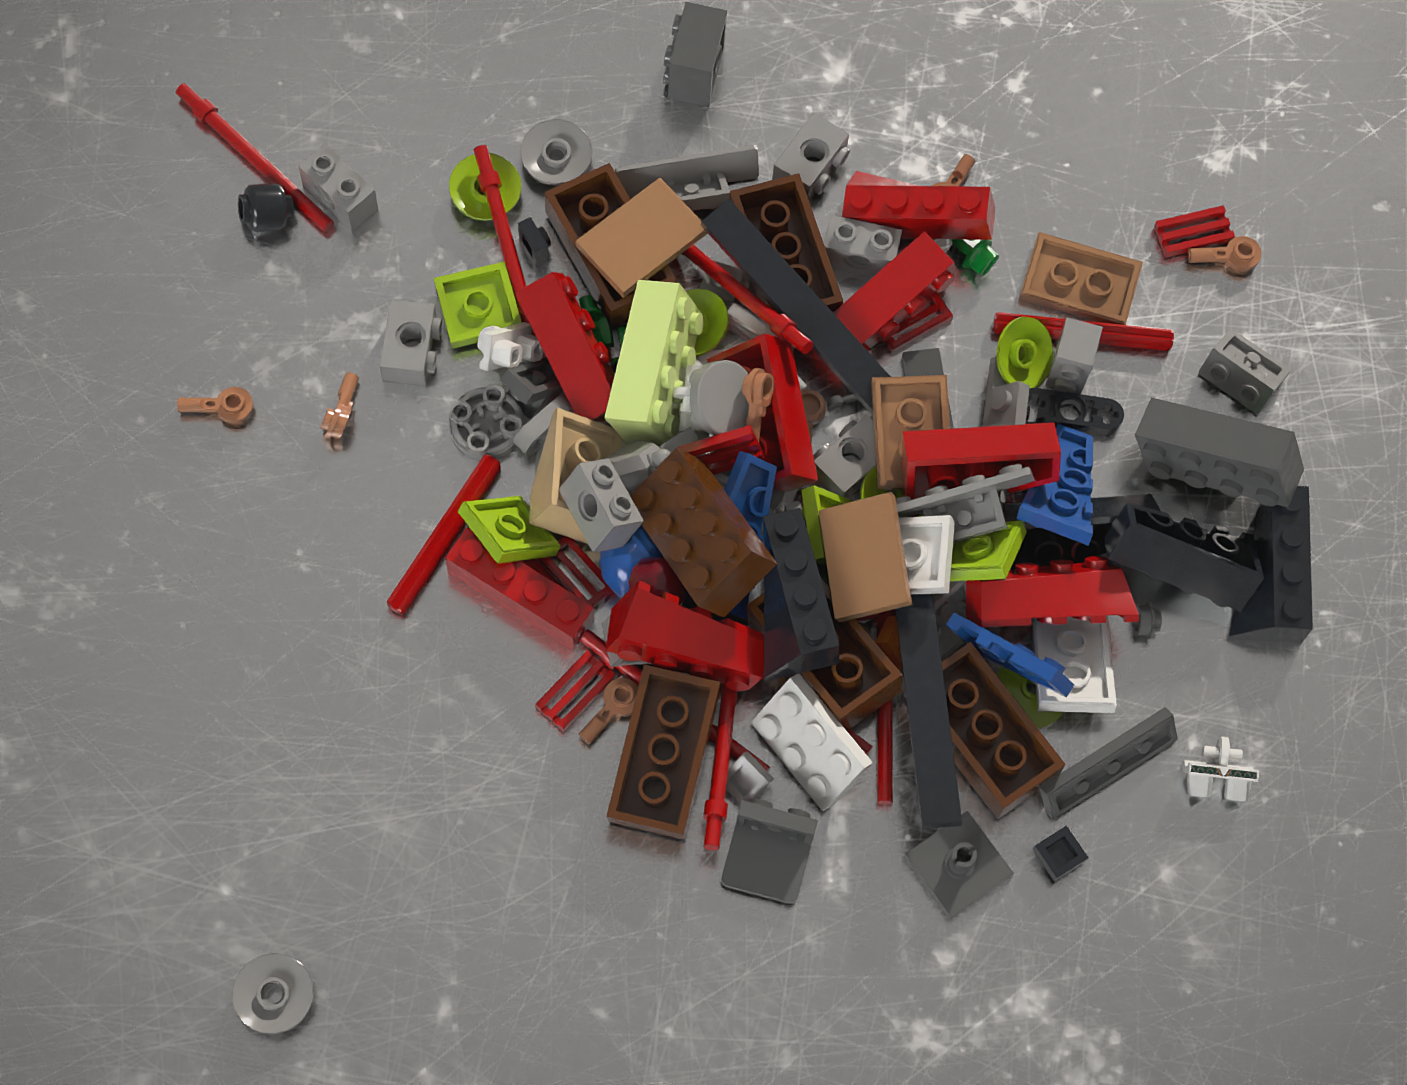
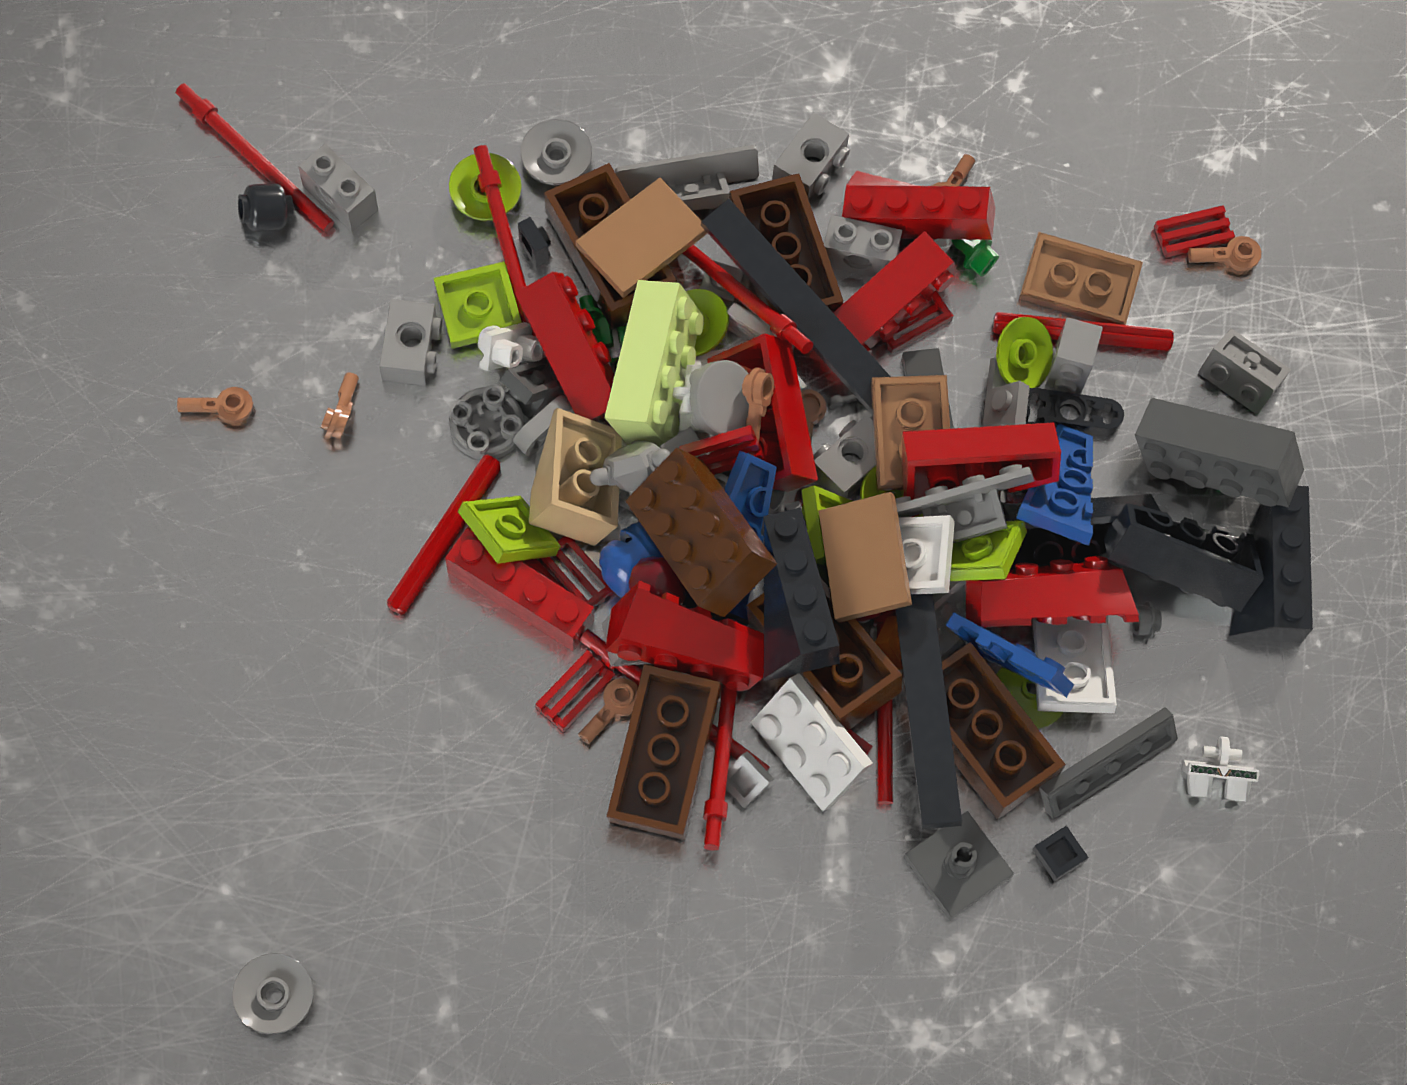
light grey brick [559,458,644,553] -> none
dark grey brick [663,2,727,107] -> none
dark grey bracket [721,798,818,904] -> none

